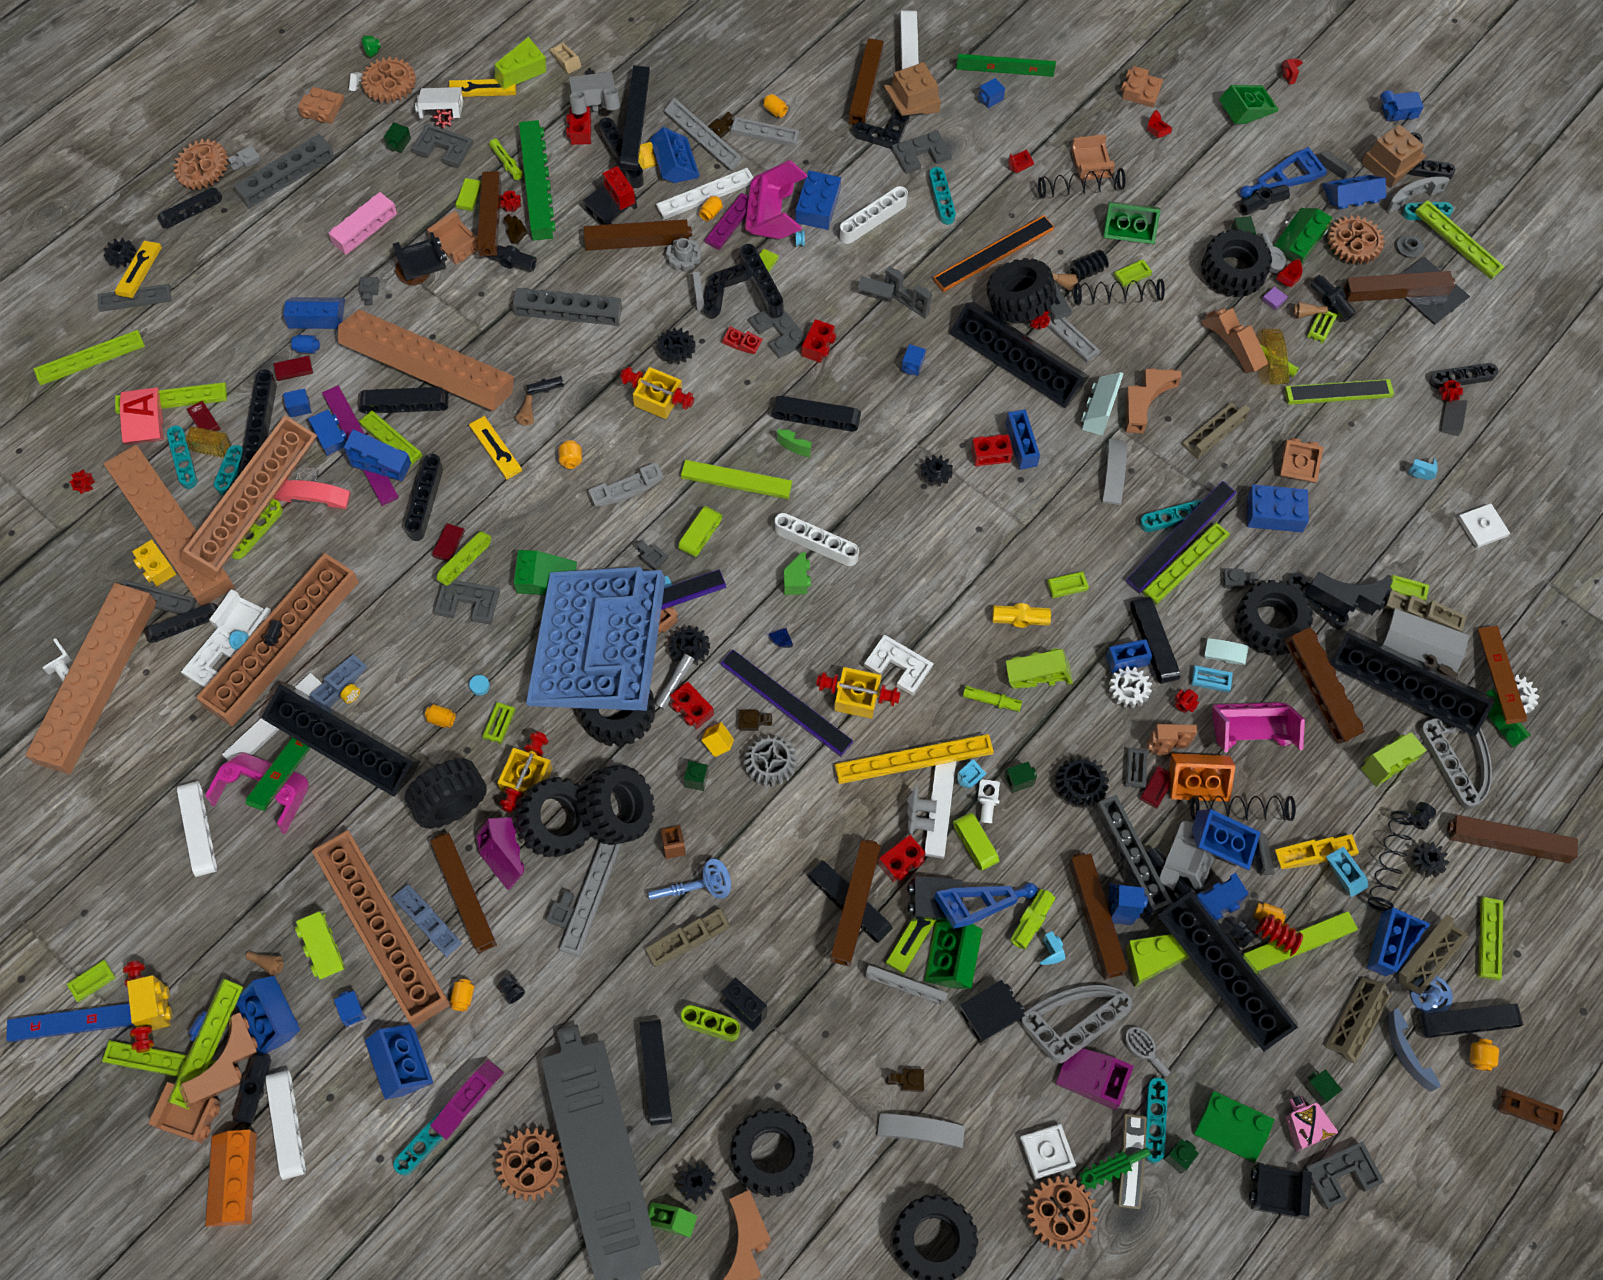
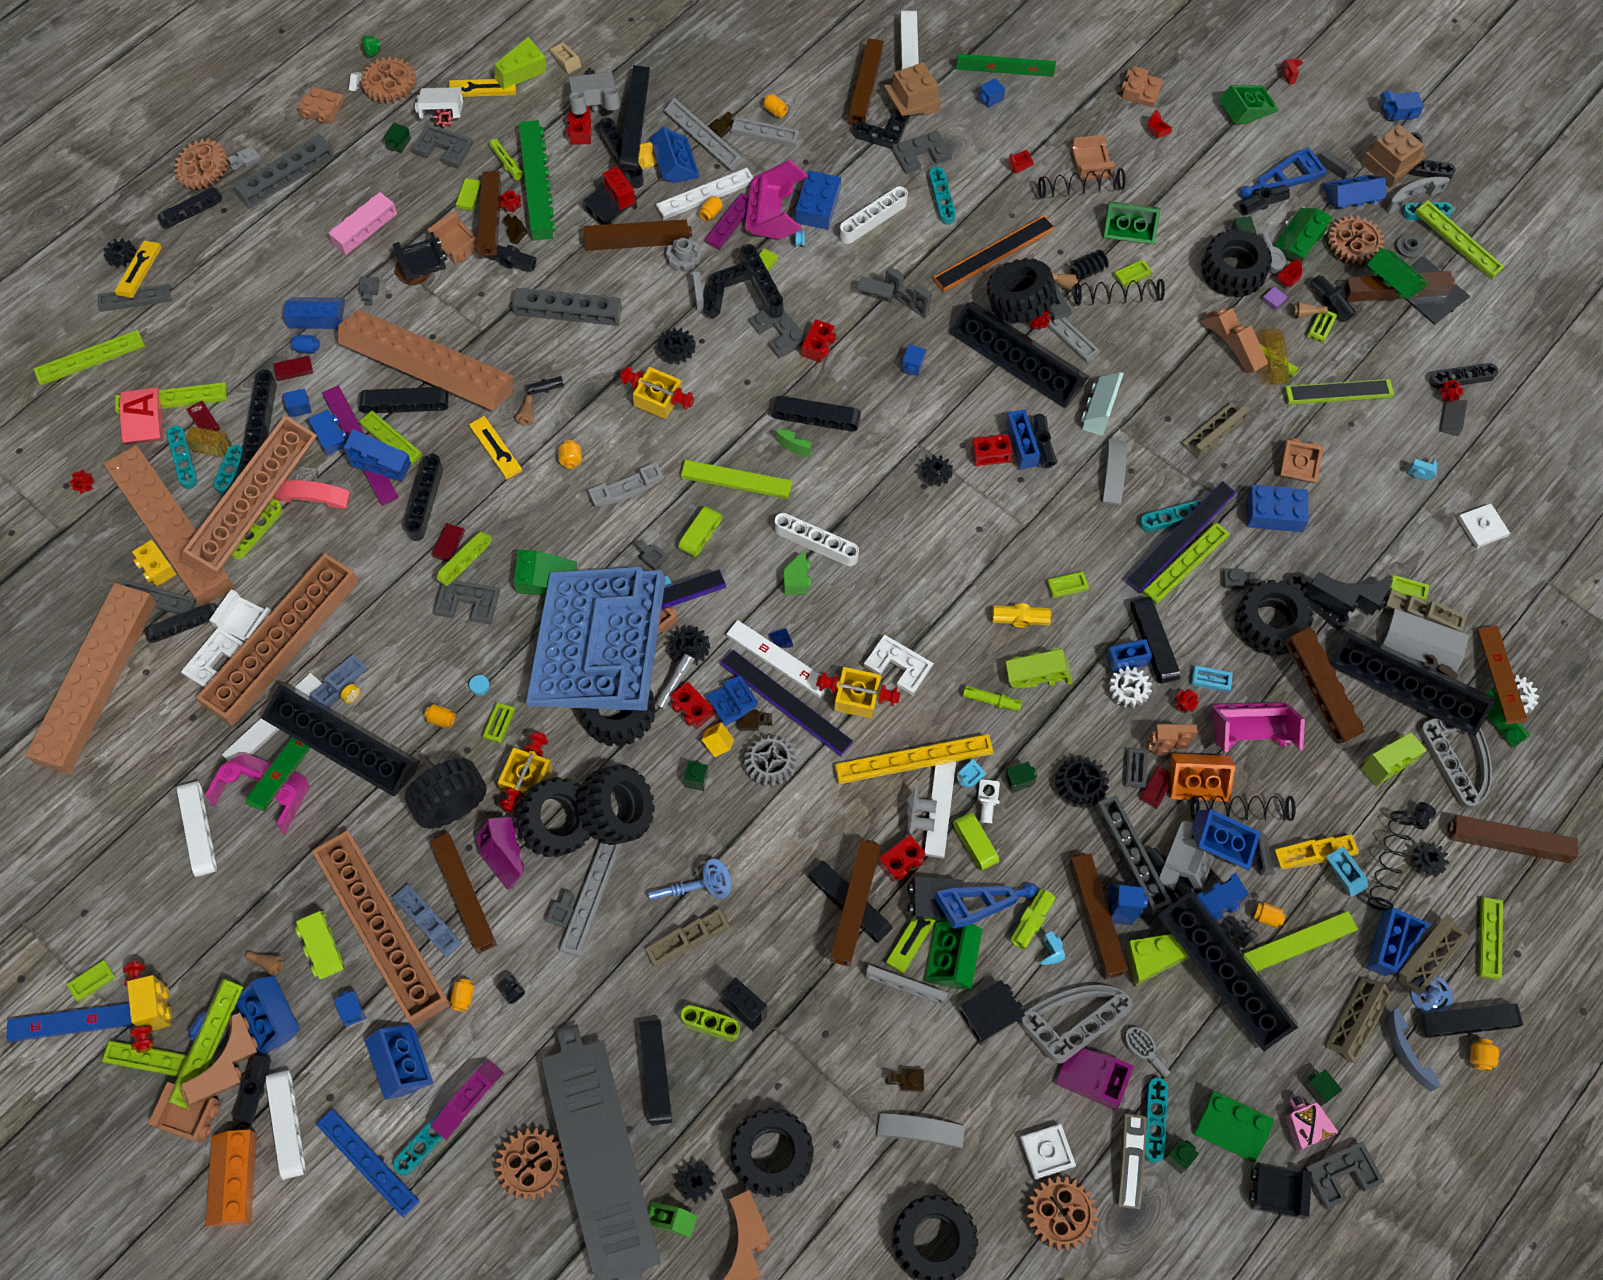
white bracket [43,638,72,682] -> none
medium azure tile [229,630,249,650] -> none
black pin [263,620,283,646] -> none
dark orange slope [660,825,686,859] -> none
red slope [721,326,763,354] -> none
green piece [1079,1147,1151,1190] -> none
nougat arch [1125,368,1182,433] -> none
light aqua slope [1205,638,1249,665] -> none
red piece [1254,913,1303,957] -> none
reddish brown plate [1498,1089,1564,1132] -> none
none -> blue tile [316,1109,420,1218]
none -> blue slope [706,676,758,726]
none -> white tile [726,620,827,699]
none -> black piece [1031,414,1058,469]
none -> green slope [1367,248,1430,299]

